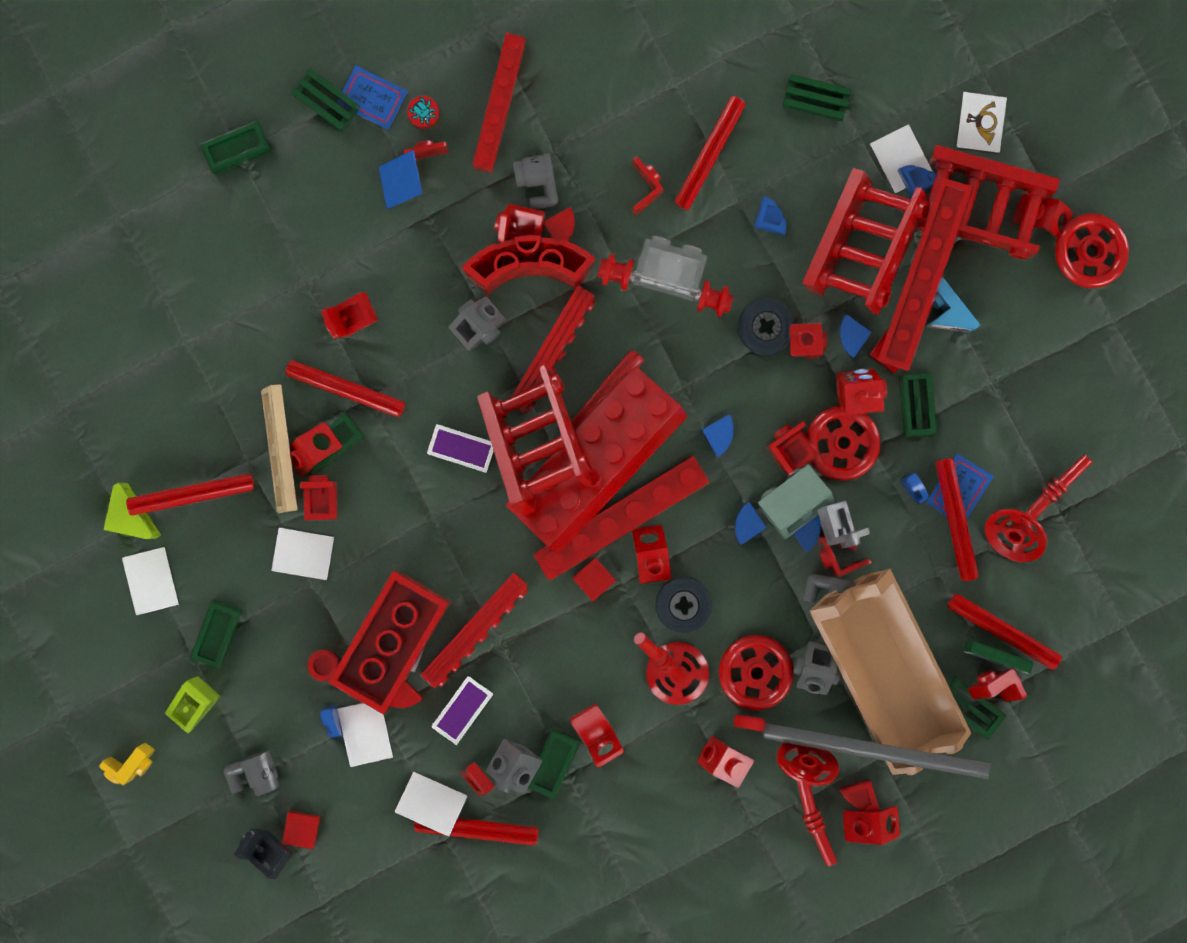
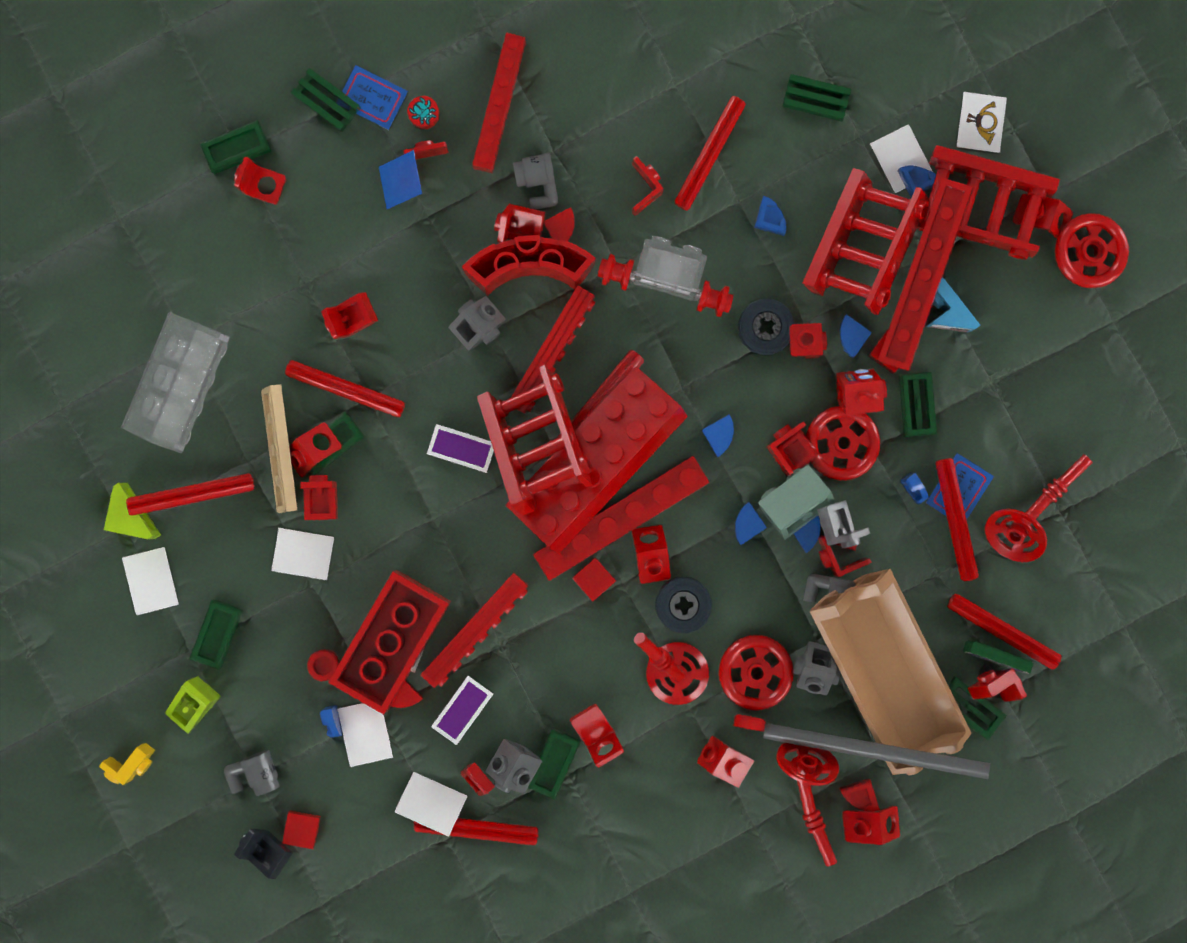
none -> clear slope [121,312,230,454]
none -> red bracket [234,156,286,205]

